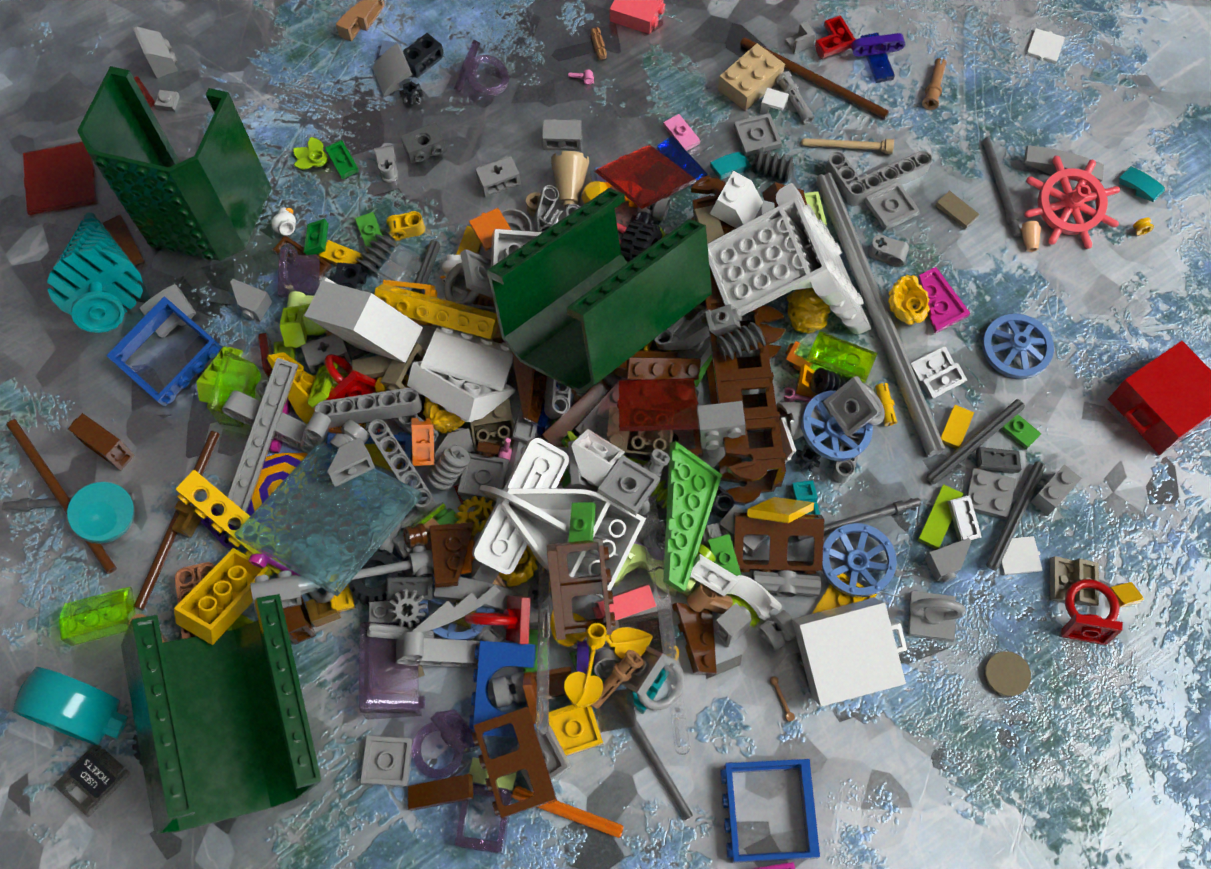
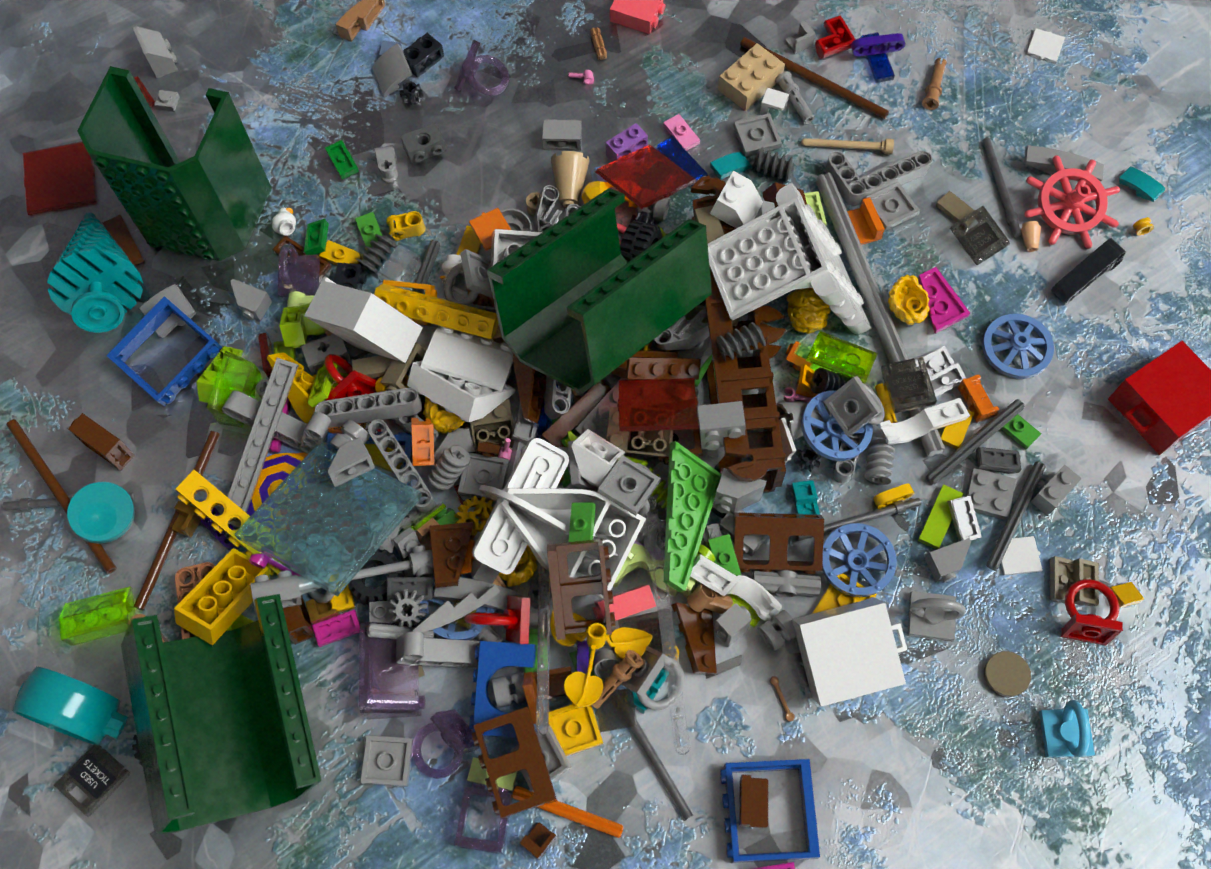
lime plate [293,137,328,169] -> none
reddish brown wheel [403,523,428,549] -> none
reddish brown tile [408,774,473,811] -> none
light grey brick [475,156,521,198] -> none
light grey bush [643,449,670,477] -> none
light grey brick [705,304,742,336] -> none
yellow tile [747,497,814,523] -> none
light grey piece [868,235,909,267] -> none
none -> dark pink plate [312,610,362,647]
none -> reddish brown panel [520,823,557,860]
none -> medium lavender brick [606,123,648,168]
none -> light grey slope [713,468,767,514]
none -> reddish brown panel [739,775,768,828]
none -> orange panel [847,197,885,245]
none -> light grey piece [864,437,895,485]
none -> yellow beam [873,483,915,509]
none -> white piece [878,398,970,444]
none -> clear smoke container [881,357,937,413]
none -> clear smoke container [950,206,1010,265]
none -> orange hinge [958,375,999,423]
none -> medium azure tile [1039,700,1095,758]
none -> black beam [1051,238,1126,305]

